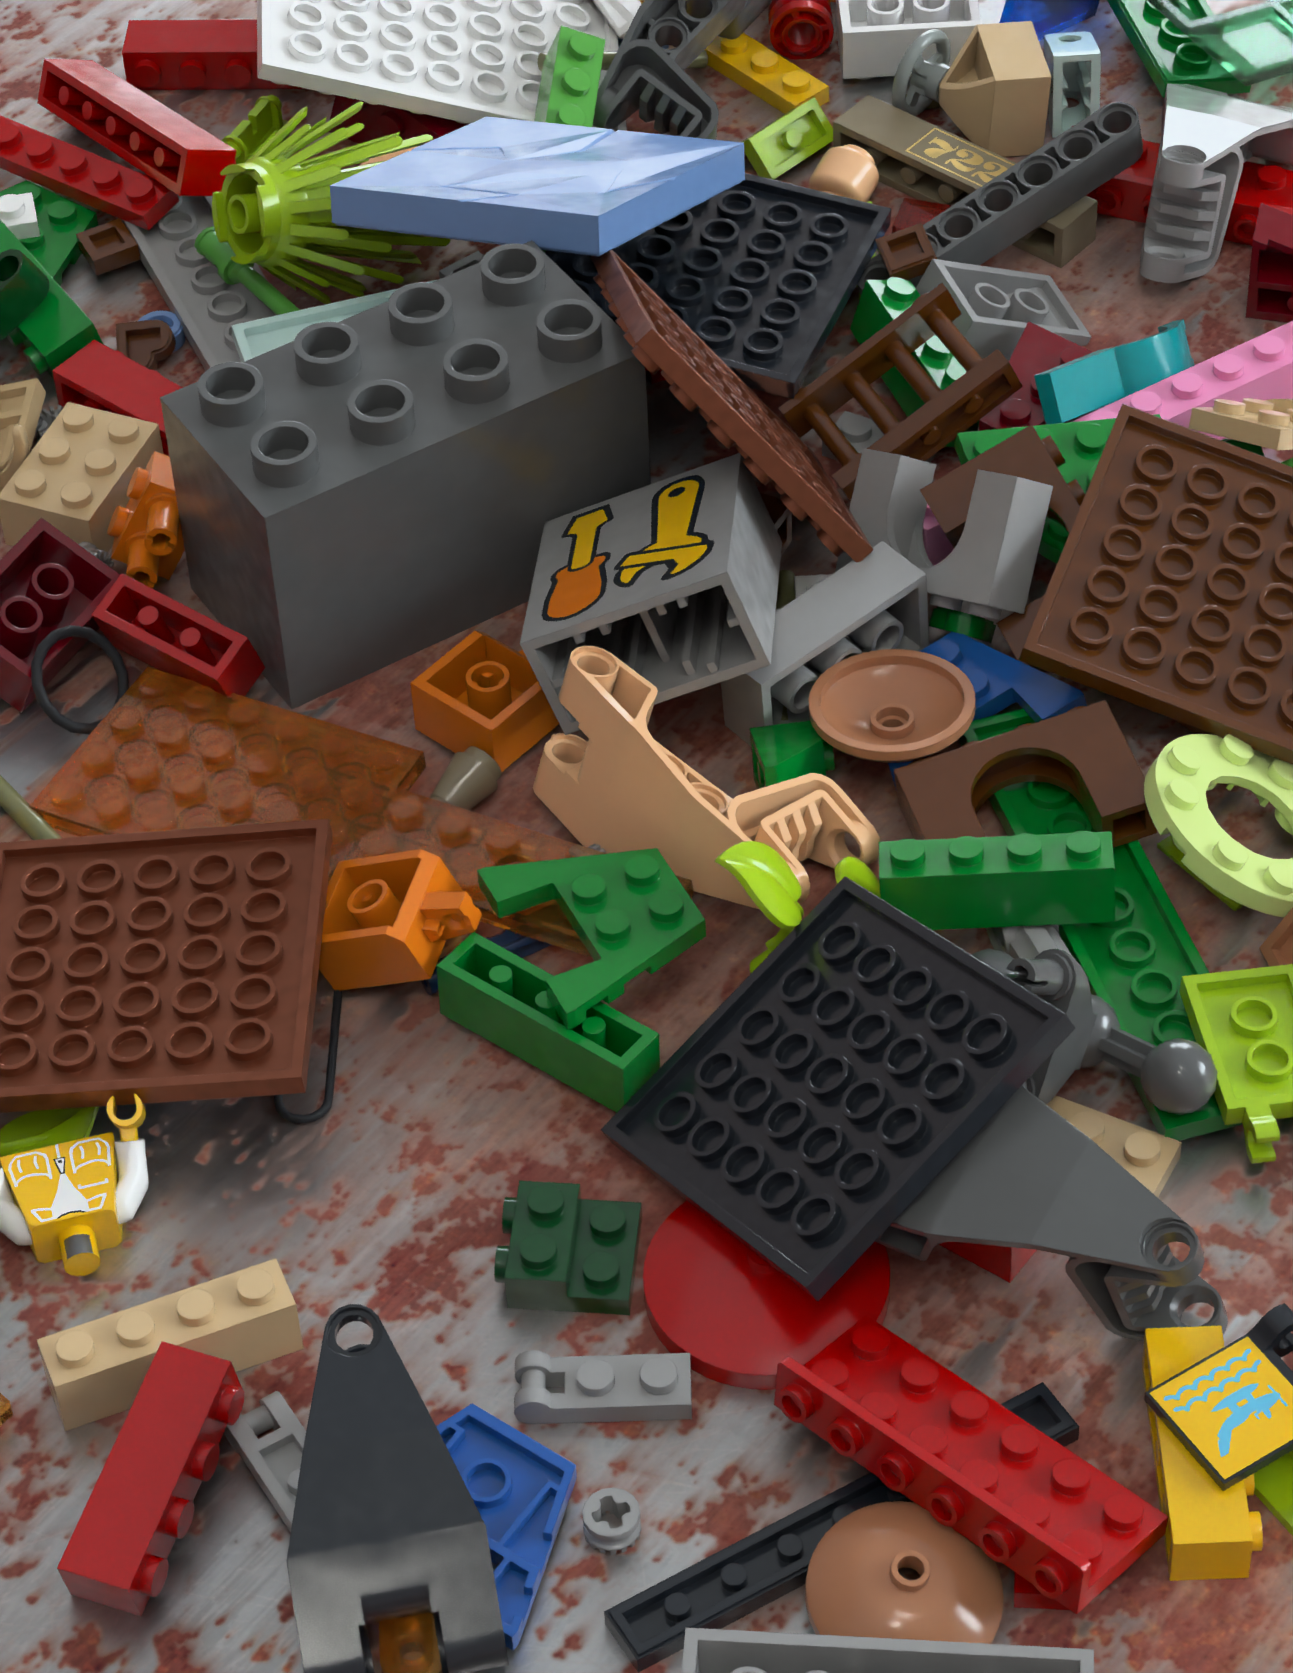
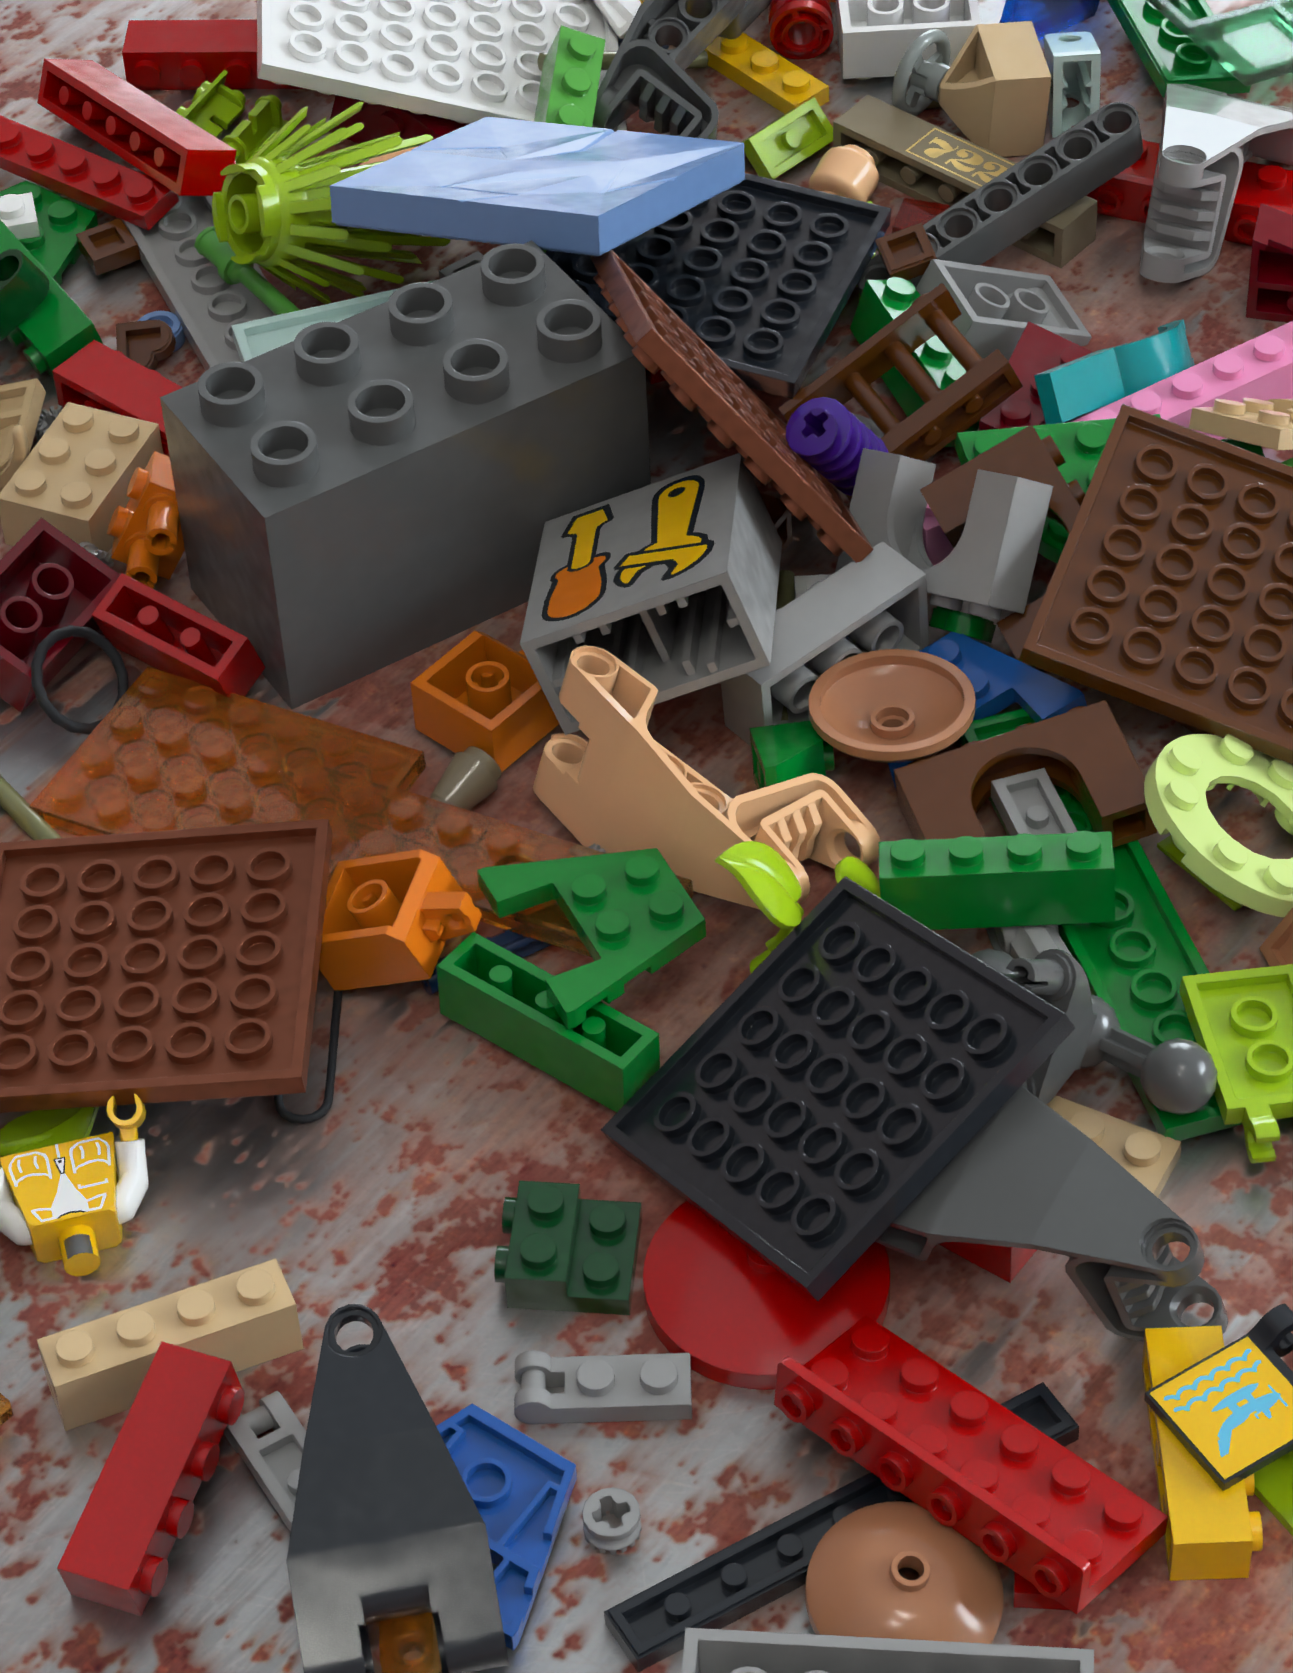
none -> lime hinge [176,70,246,138]
none -> dark purple piece [786,397,889,496]
none -> light grey plate [991,768,1077,836]

